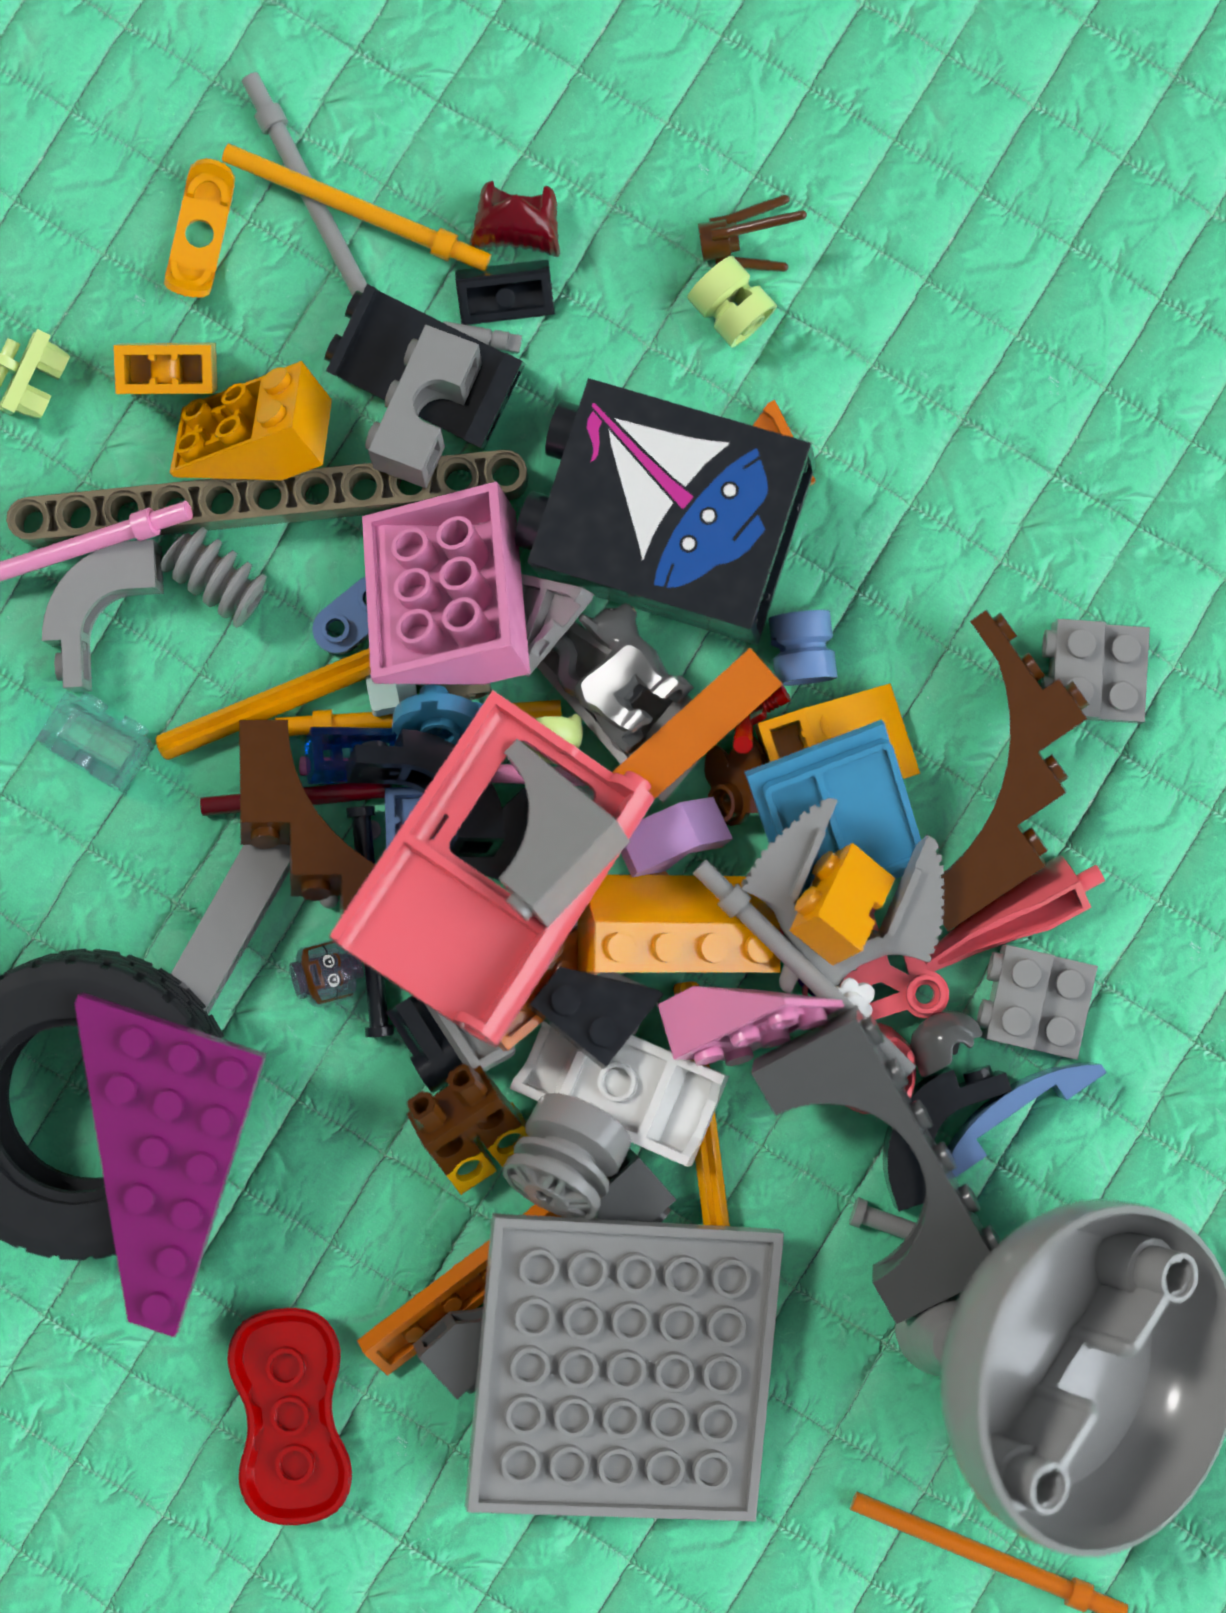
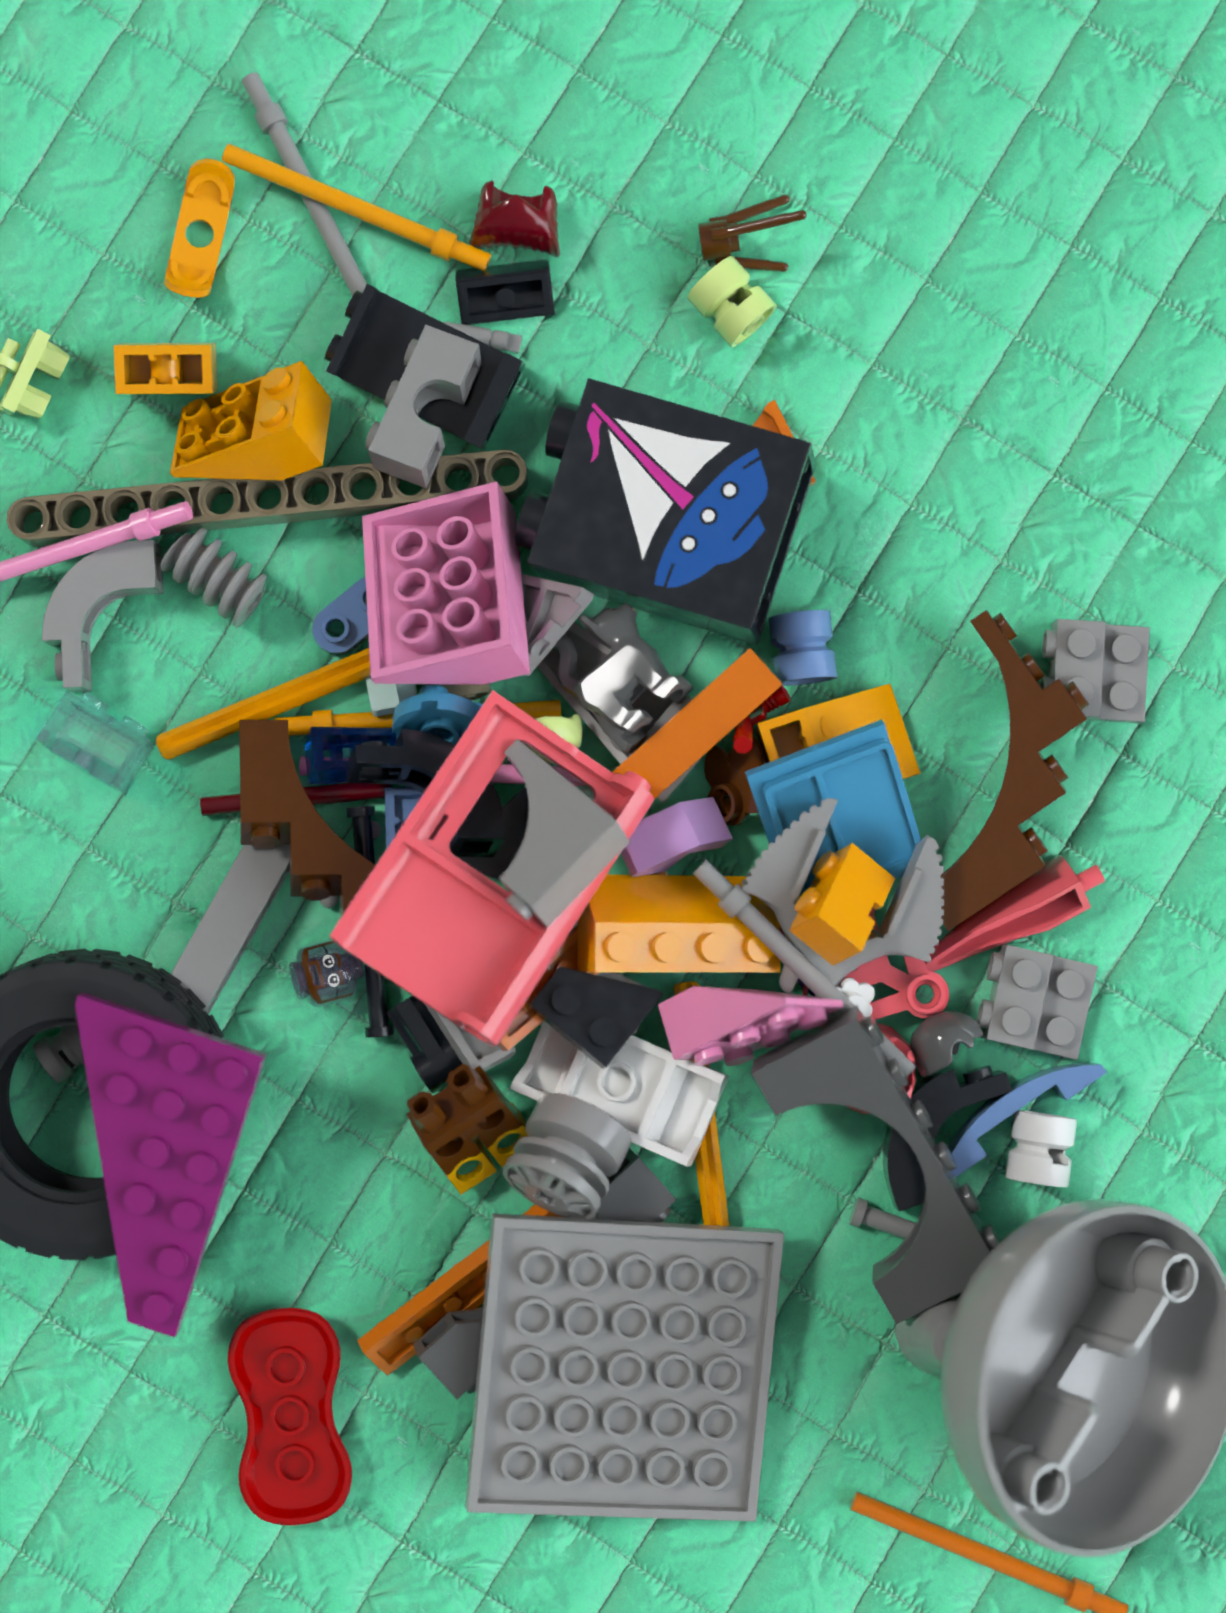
none -> light grey wheel [33,1026,85,1084]
none -> white wheel [1005,1110,1077,1187]

